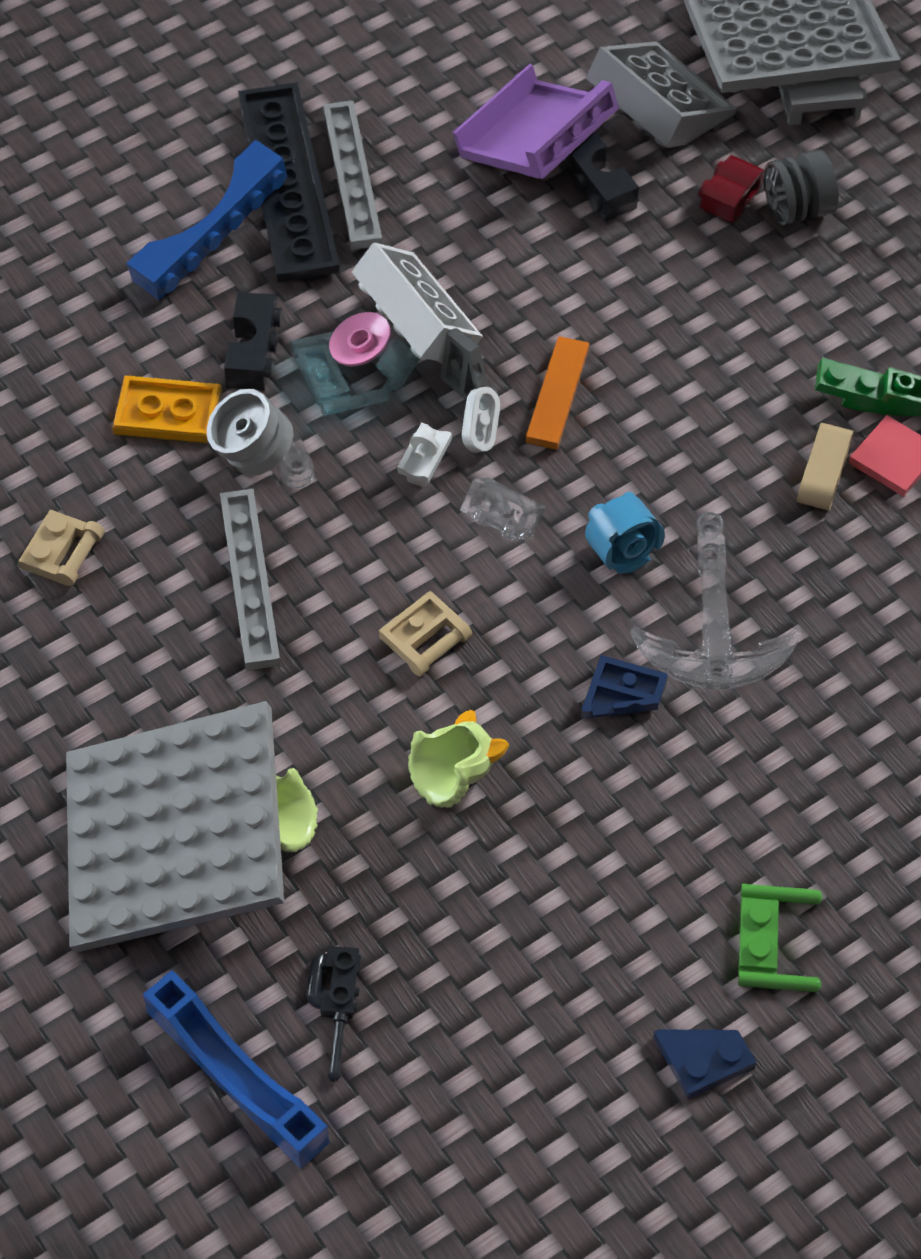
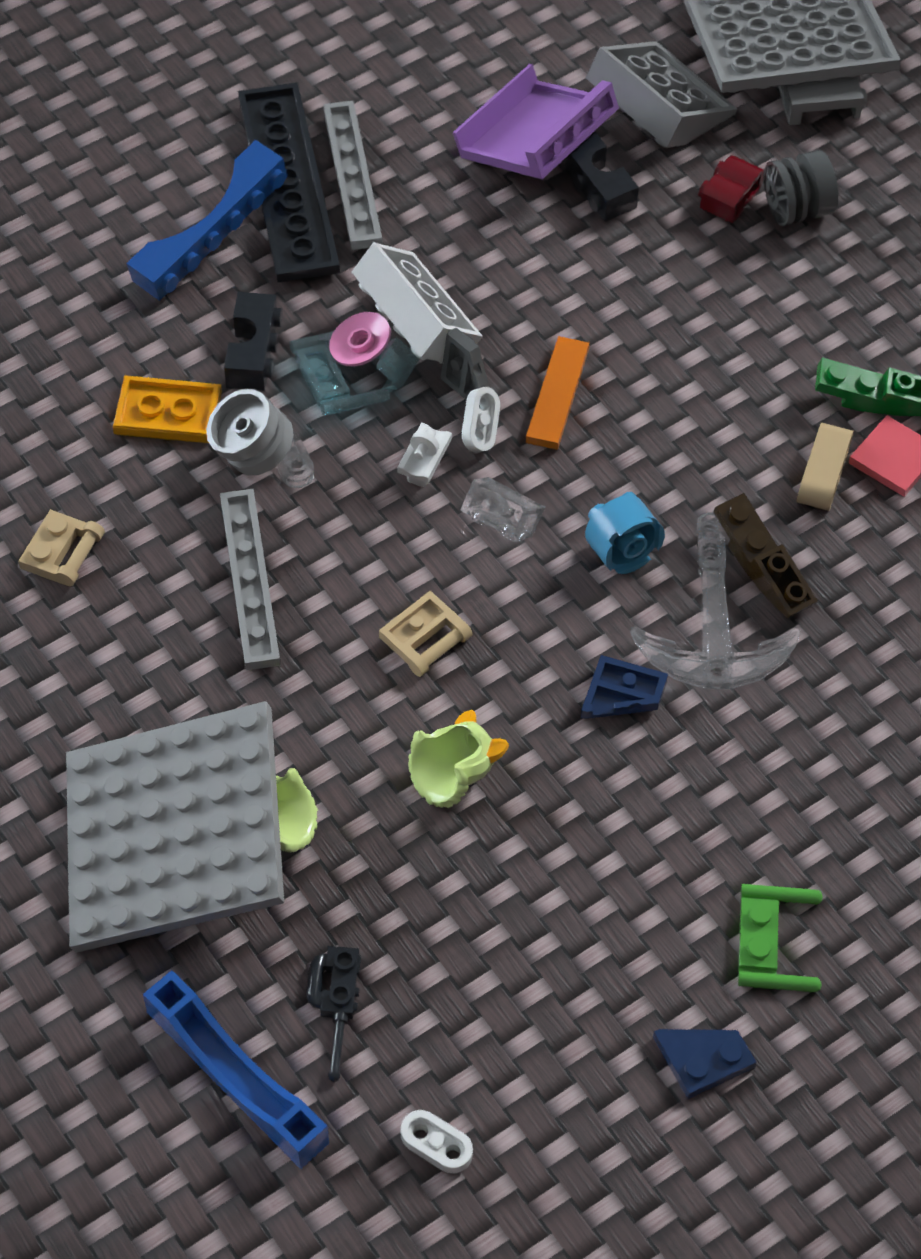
none -> white plate [401,1110,473,1173]
none -> dark brown slope [713,493,818,618]

